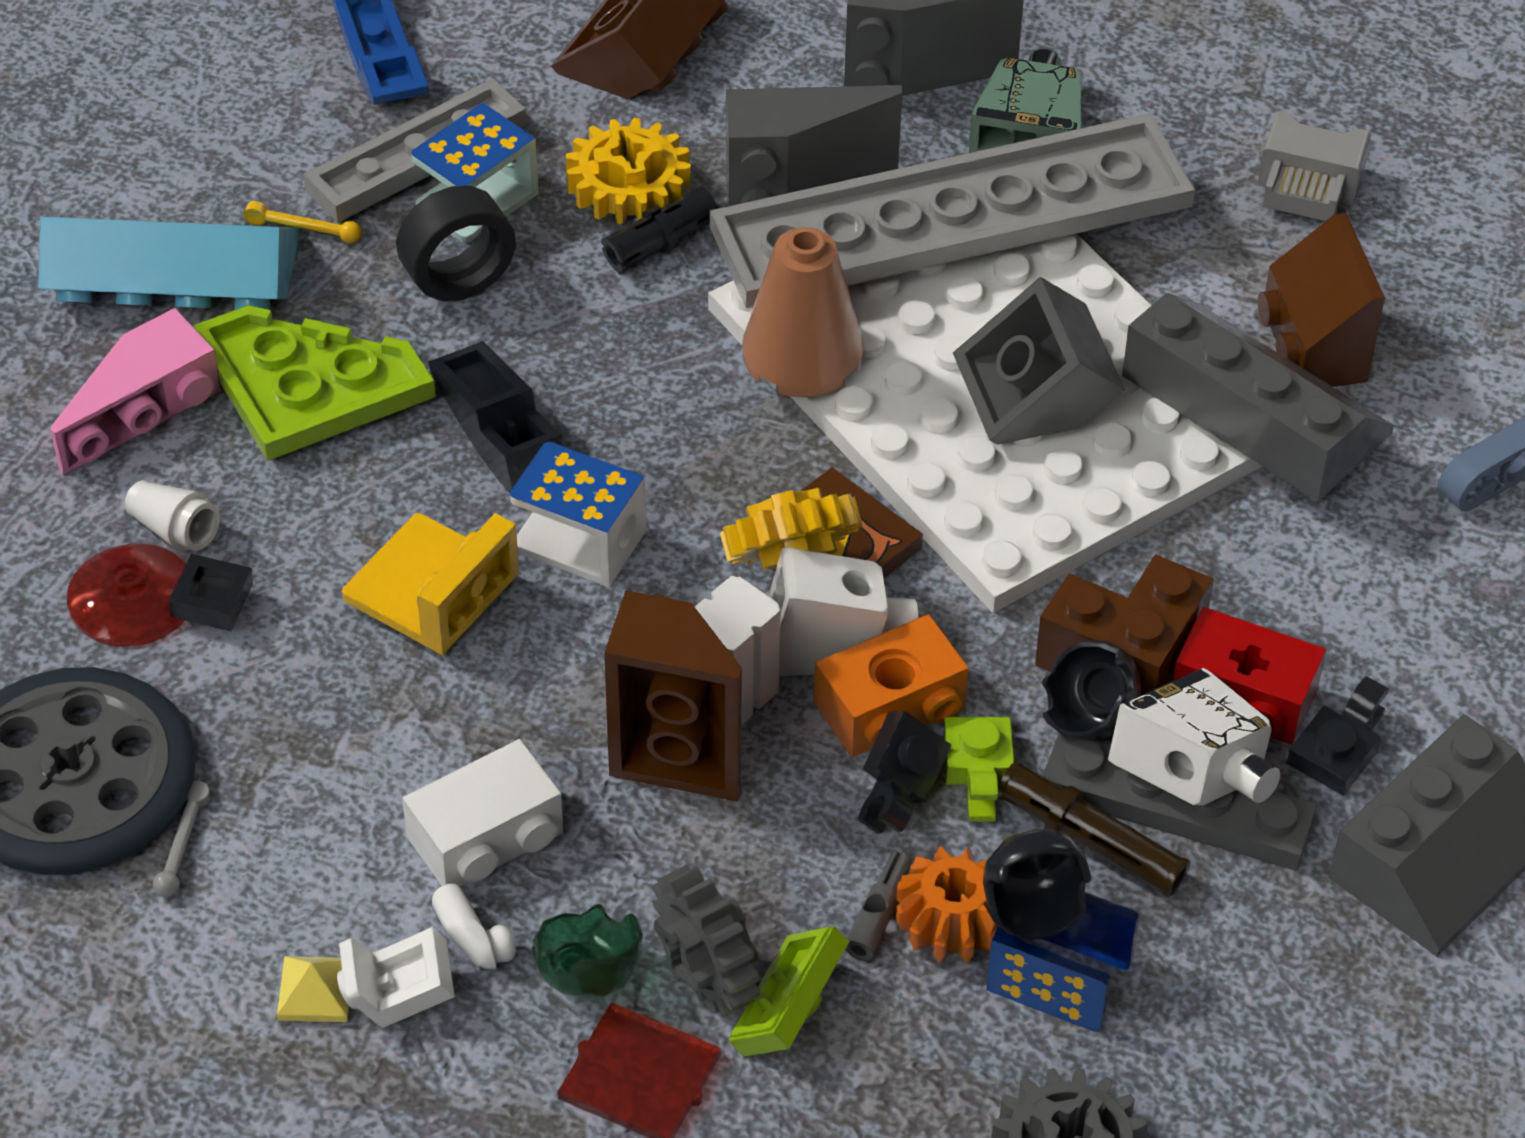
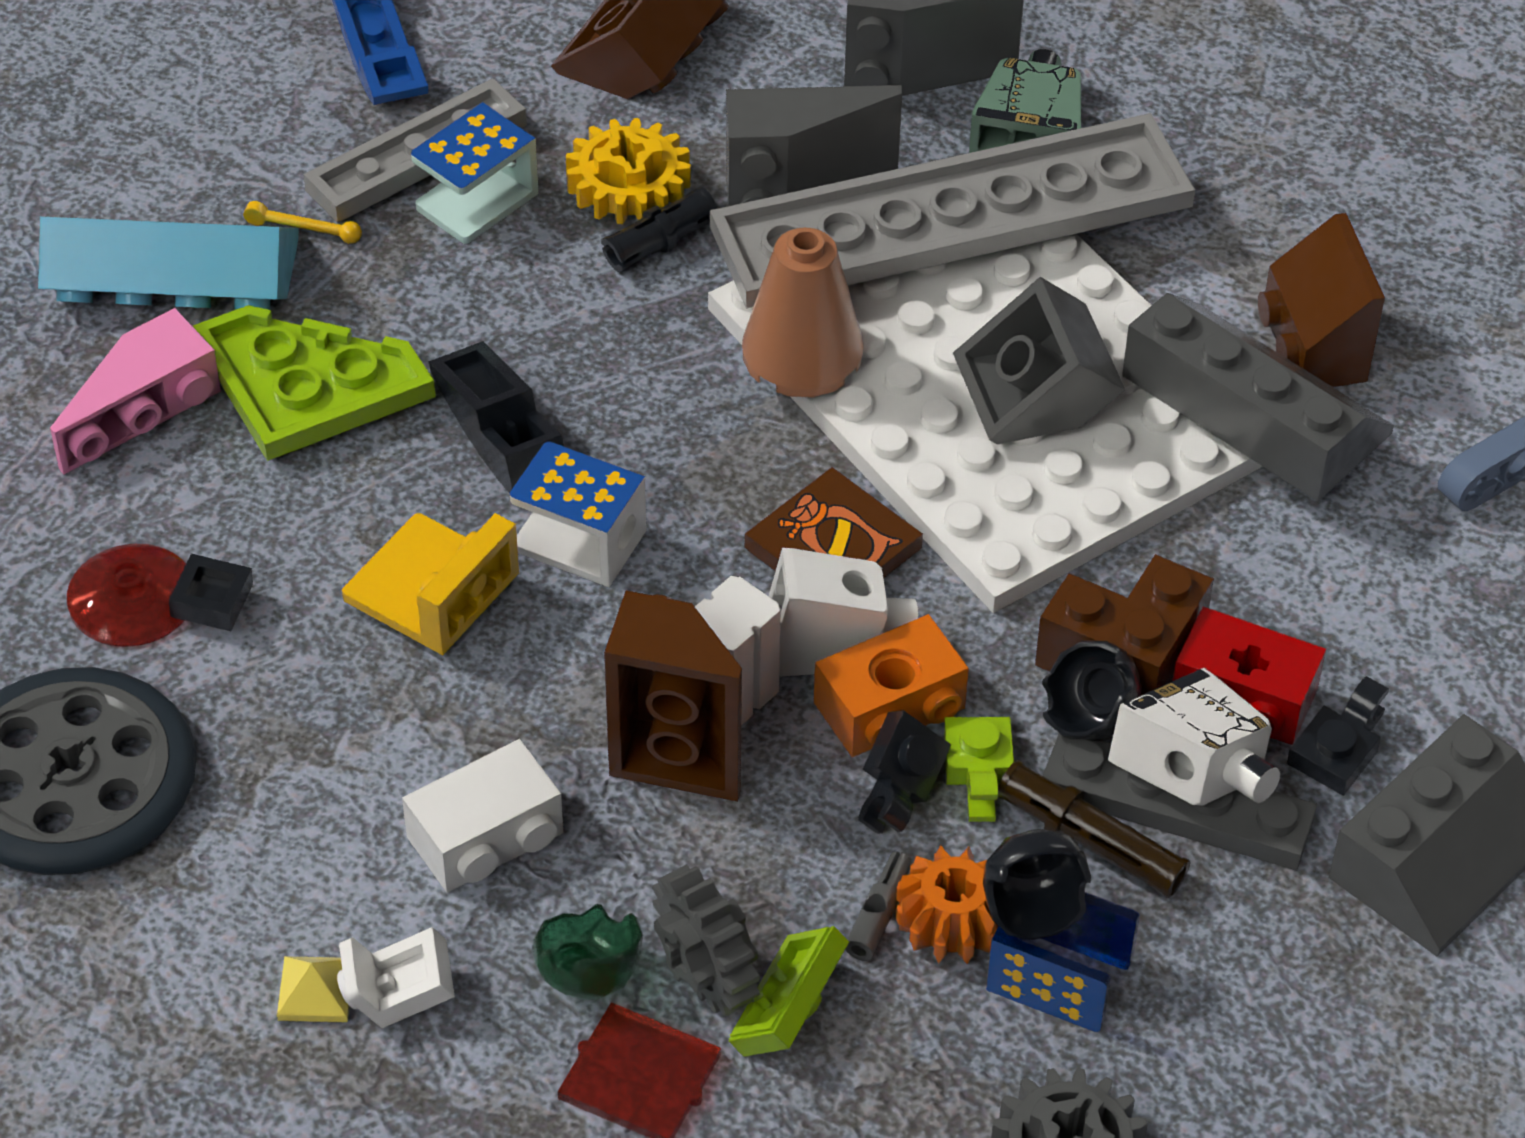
white cone [125,480,220,551] -> none
light grey hinge [153,781,210,897] -> none
black tyre [396,185,517,301] -> none
white arm [432,884,516,970] -> none
yellow gear [720,488,863,571] -> none
light grey piece [1258,111,1371,221] -> none

